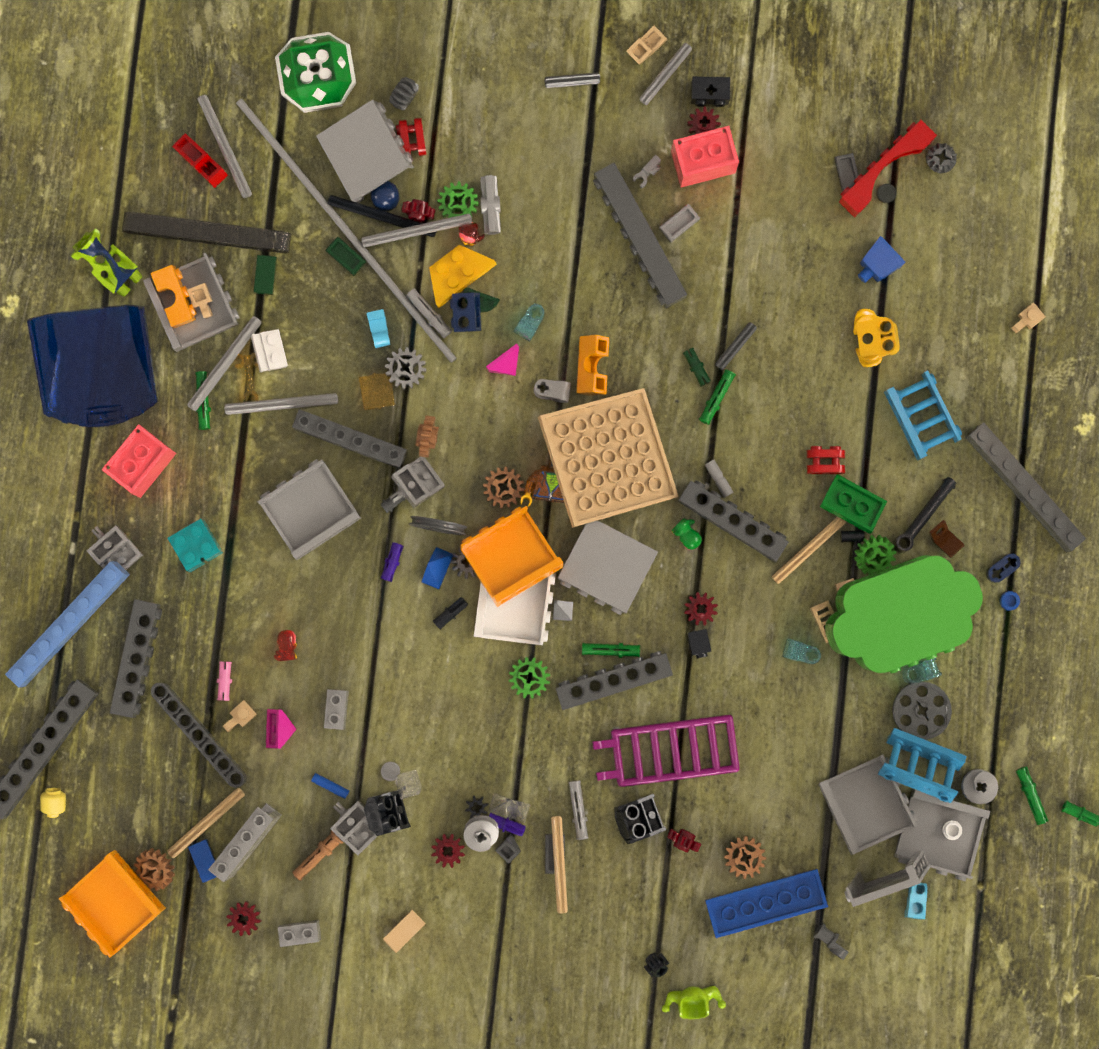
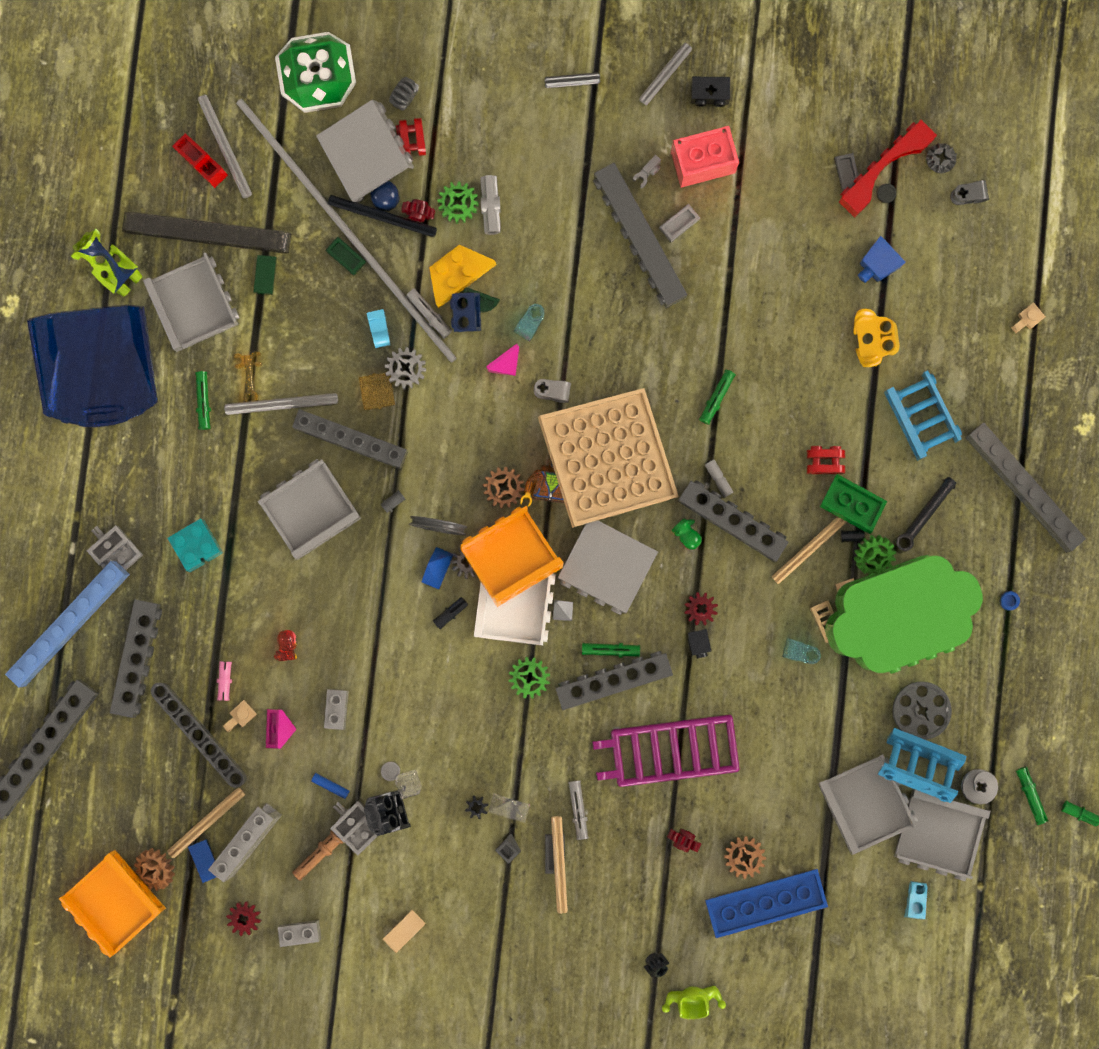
light yellow head [40,788,66,818] -> none
coral container [102,424,177,498] -> none
light orange arch [151,265,197,328] -> none
tan plate [187,283,213,319] -> none
light grey axle [187,316,262,411] -> none
white plate [251,329,288,372] -> none
light grey axle [361,214,472,247] -> none
dark purple pin [380,542,404,582] -> none
light grey plate [389,457,445,509] -> none
medium nougat gear [416,415,439,458] -> none
dark red gear [431,833,465,868] -> none
clear red animal [459,223,485,246] -> none
light grey piece [464,815,499,852] -> none
dark purple axle [489,813,526,836] -> none
light orange arch [577,335,609,396] -> none
black slope [614,793,667,844] -> none
tan slope [626,25,668,65] -> none
dark green pin [683,348,711,387] -> none
dark red gear [687,106,721,134] -> none
dark grey axle [715,322,757,370] -> none
dark grey connector [813,923,849,960] -> none
light grey panel [845,850,930,907] -> none
clear light blue piece [902,658,942,684] -> none
reddish brown bracket [929,520,964,558] -> none
white plate [942,820,962,840] -> none
dark blue beam [986,554,1021,583] -> none
none -> dark grey piece [950,180,989,205]

